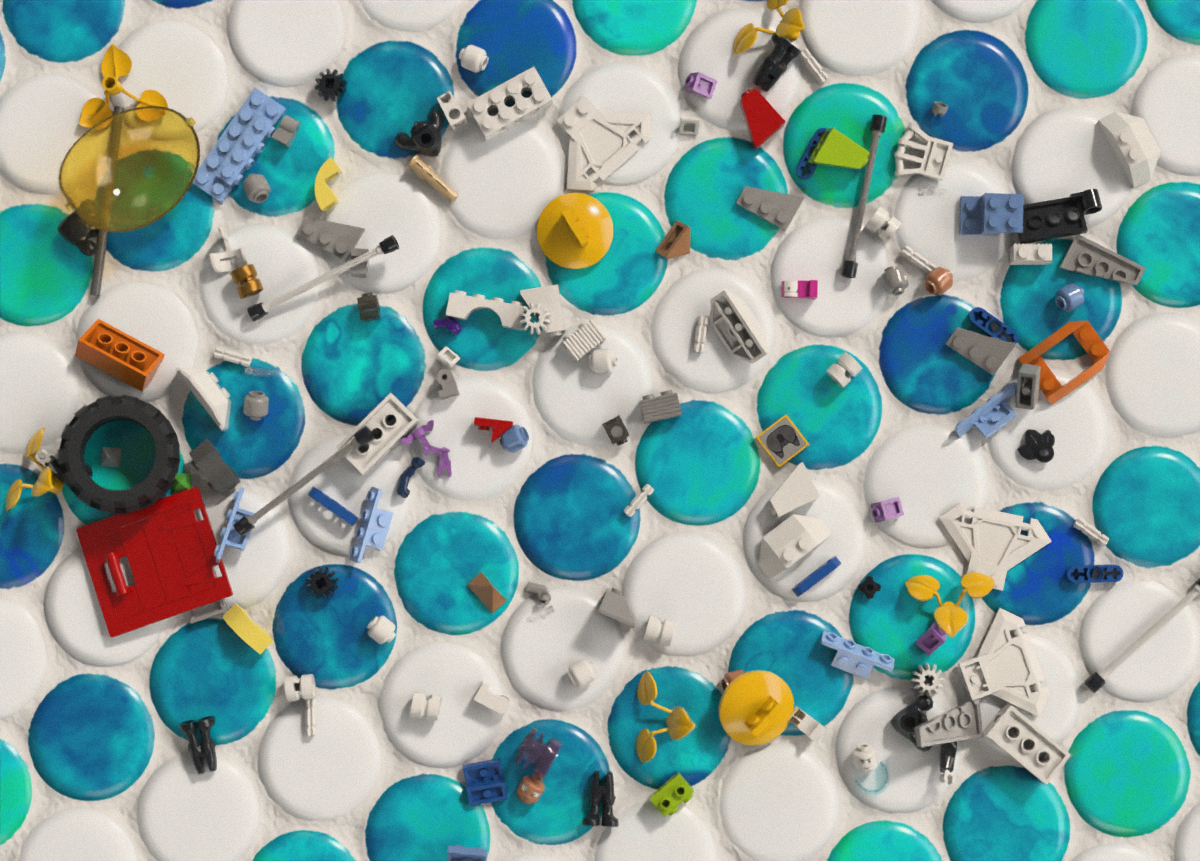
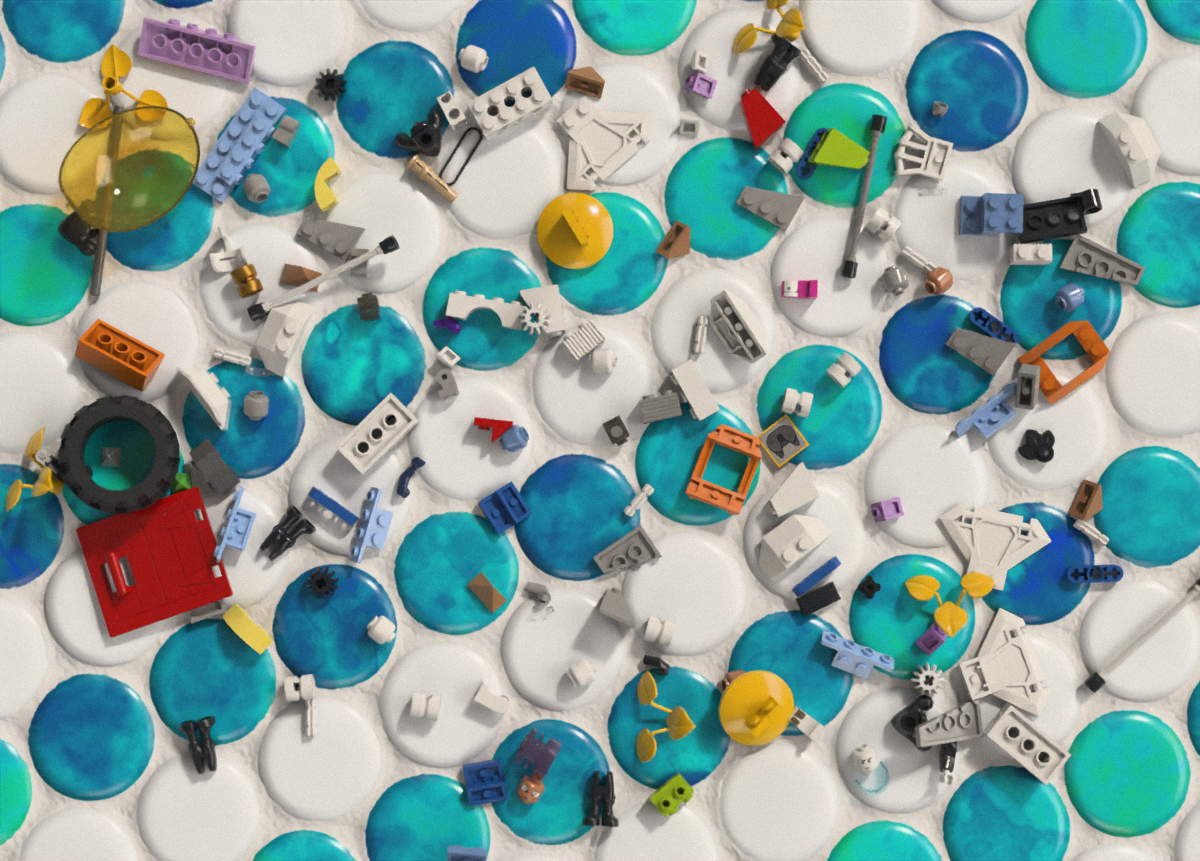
light grey hose [233,426,375,537] -> none
medium lavender piece [400,420,452,477] -> none
none -> lavender plate [138,17,256,84]
none -> white wedge [255,300,316,377]
none -> black piece [259,504,316,561]
none -> medium nougat slope [280,264,322,292]
none -> black piece [439,127,482,186]
none -> blue slope [477,481,532,535]
none -> medium nougat slope [564,66,605,99]
none -> light grey wing [593,525,662,573]
none -> black arm [643,655,670,676]
none -> white brick [670,359,720,421]
none -> orange wedge [685,424,762,515]
none -> white slope [690,50,708,74]
none -> white wheel [768,138,804,174]
none -> white wheel [781,388,813,418]
none -> black slope [796,581,841,616]
none -> medium nougat slope [1068,479,1103,521]

